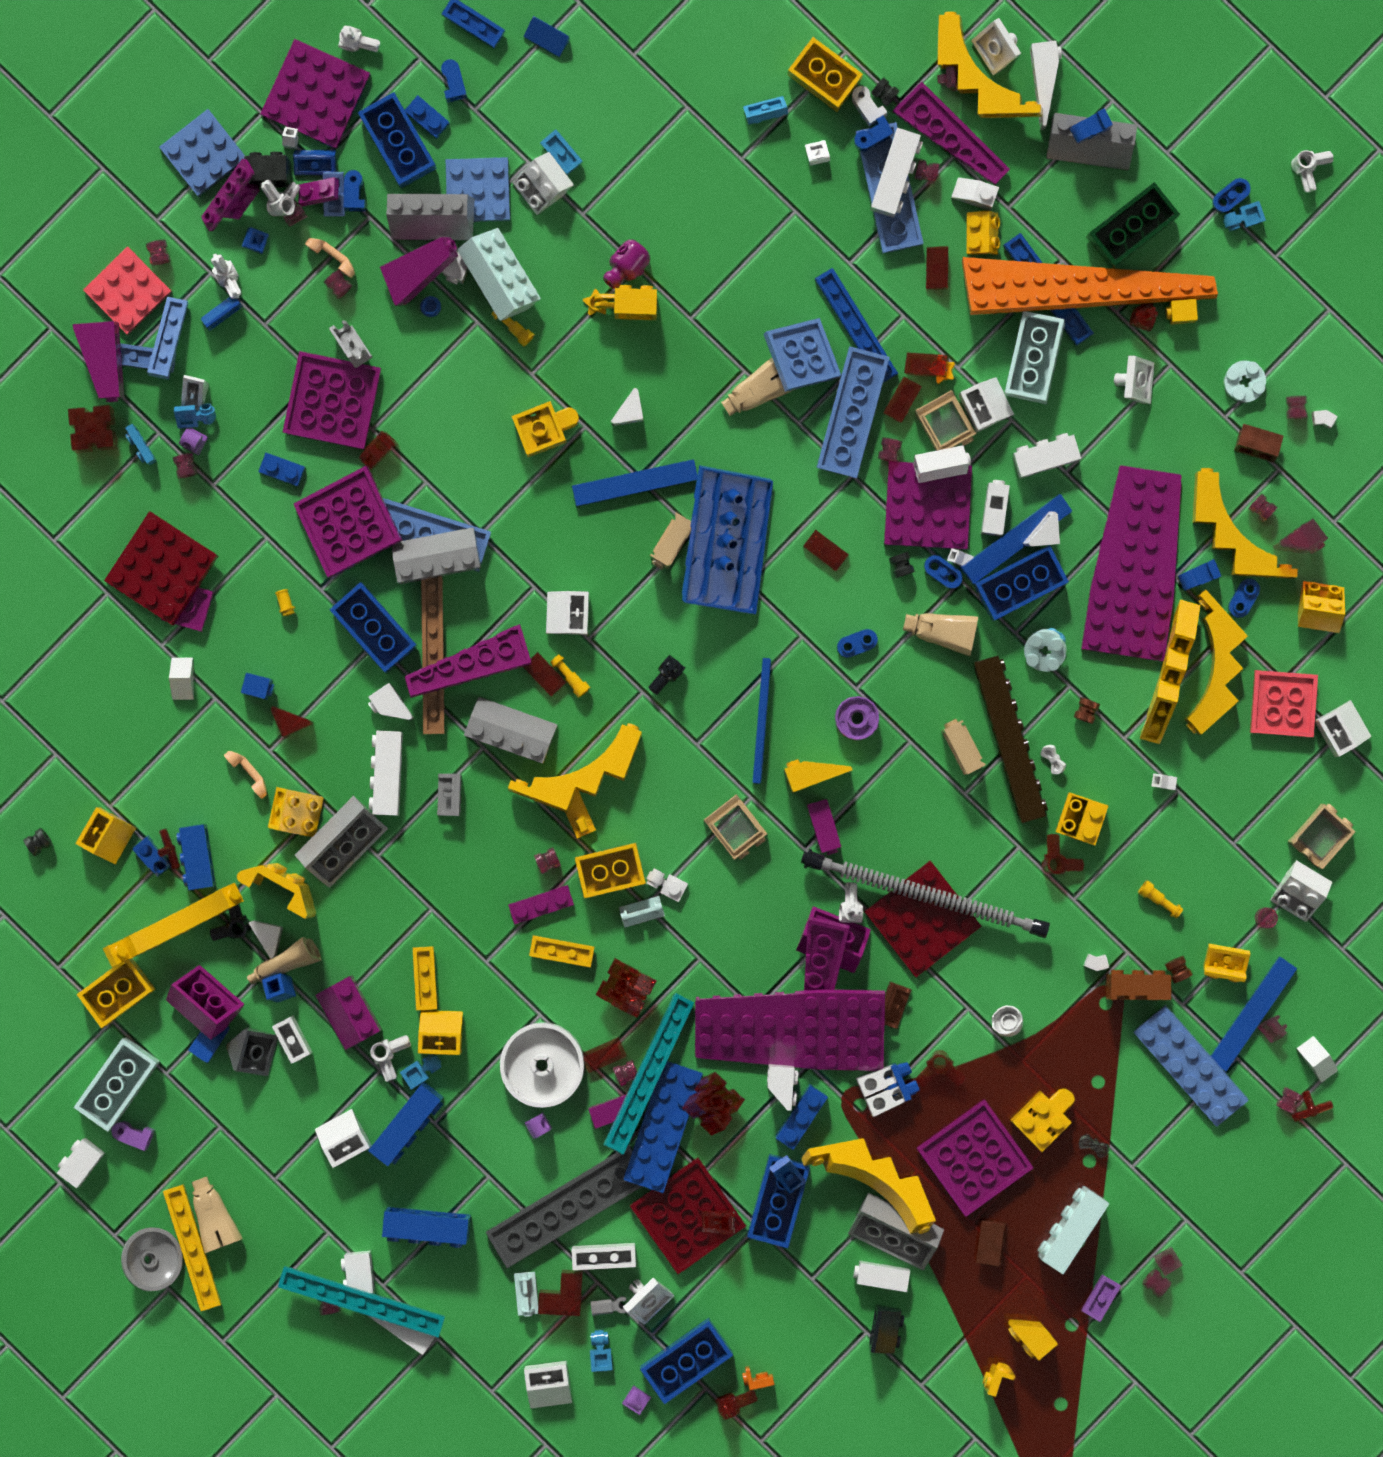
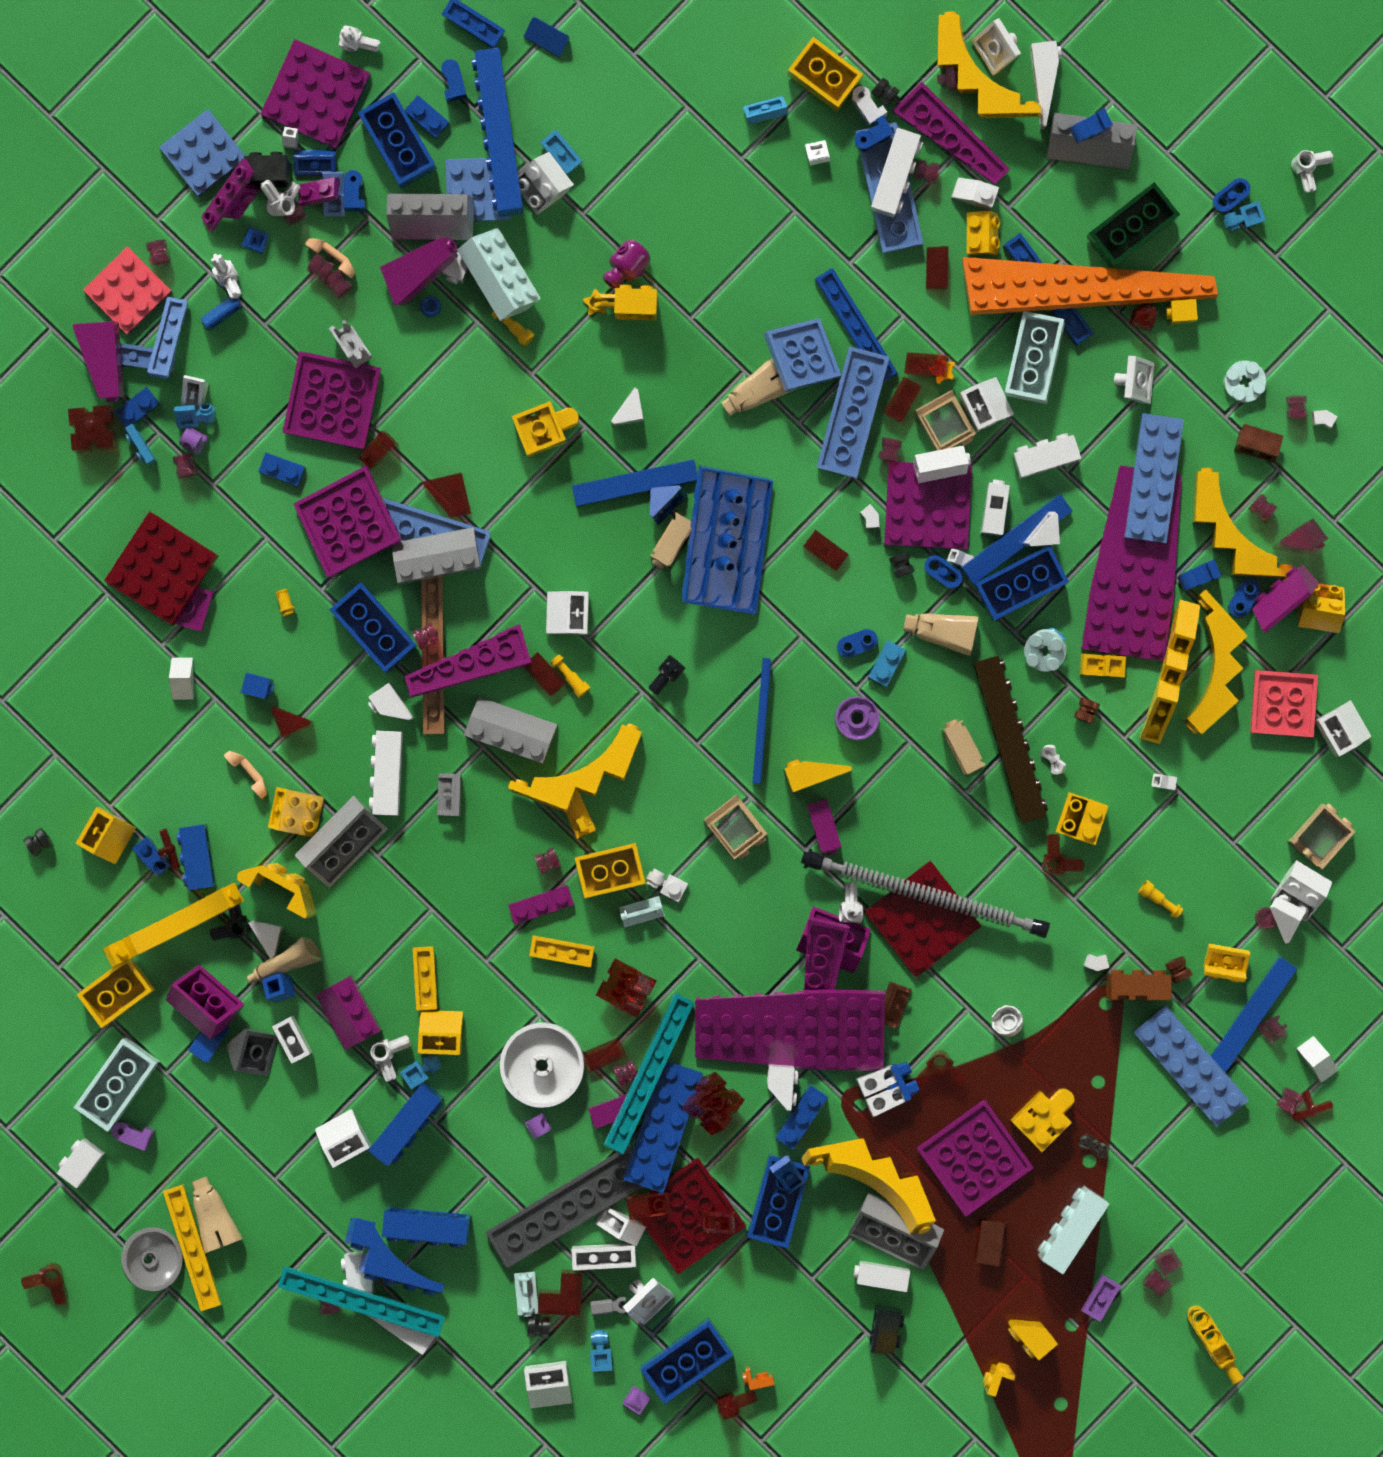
none -> clear red axle [21,1263,67,1305]
none -> blue plate [114,387,160,427]
none -> clear pink wheel [307,254,336,282]
none -> blue arch [344,1218,444,1296]
none -> clear pink wheel [412,623,440,650]
none -> clear red wing [423,473,472,518]
none -> blue brick [472,48,523,217]
none -> pearl dark grey wheel [527,1316,550,1339]
none -> white slope [595,1207,646,1246]
none -> clear red slope [626,1192,671,1220]
none -> slope [650,485,688,525]
none -> white piece [860,504,879,529]
none -> dark azure plate [868,640,906,687]
none -> yellow slope [1080,654,1126,678]
none -> medium blue plate [1124,413,1184,544]
none -> yellow piece [1187,1306,1244,1384]
none -> magenta slope [1252,564,1319,633]
none -> white slope [1270,897,1306,944]

